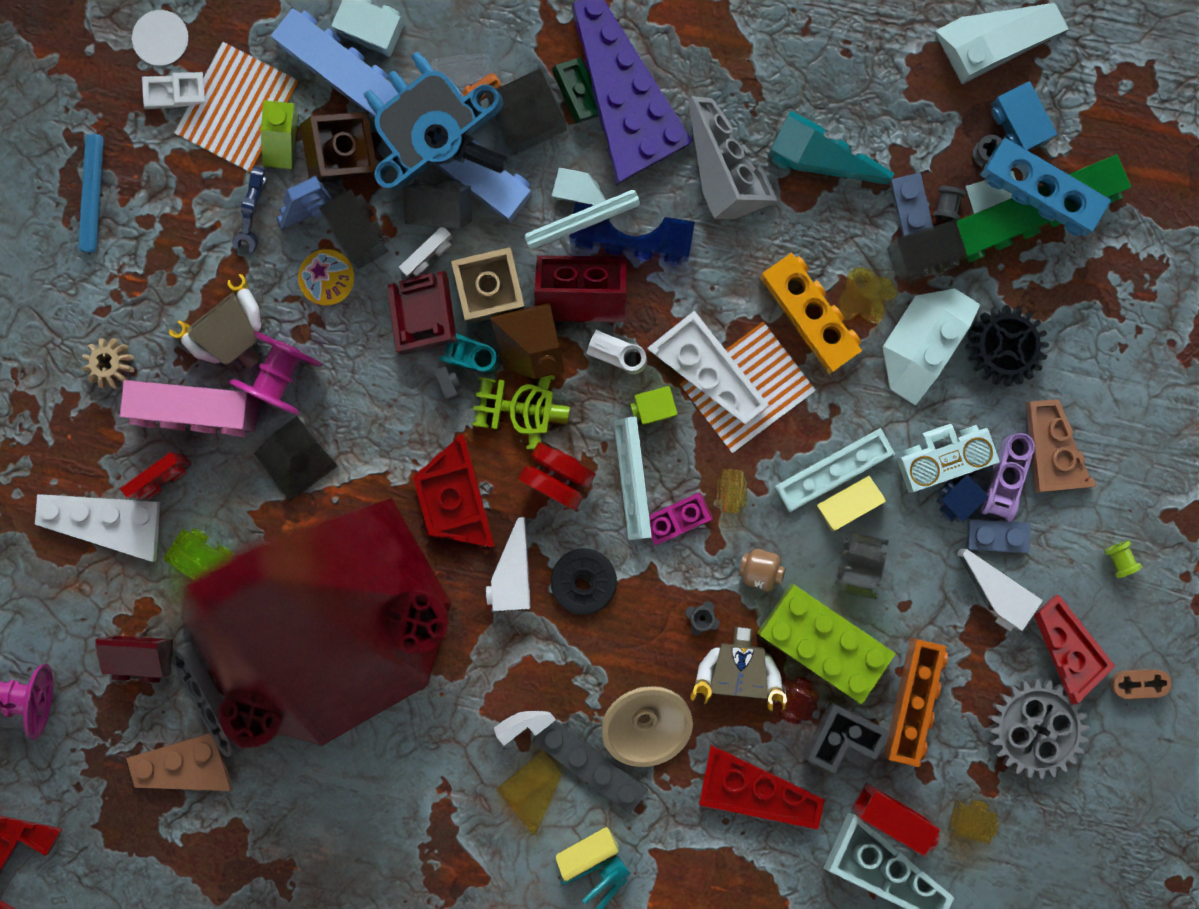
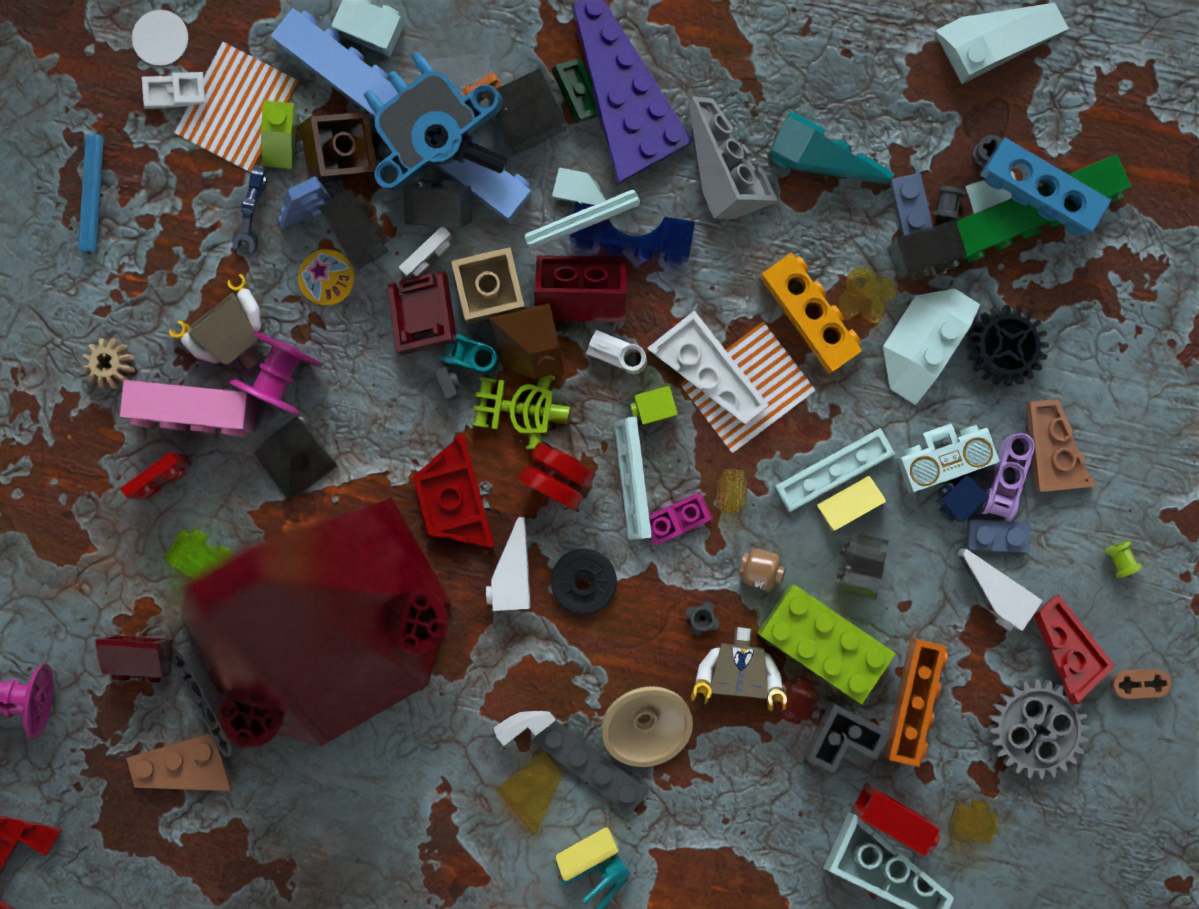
white wing [35,494,160,562] -> none
red wing [698,744,824,830] -> none
dark azure piece [991,81,1058,151] -> none

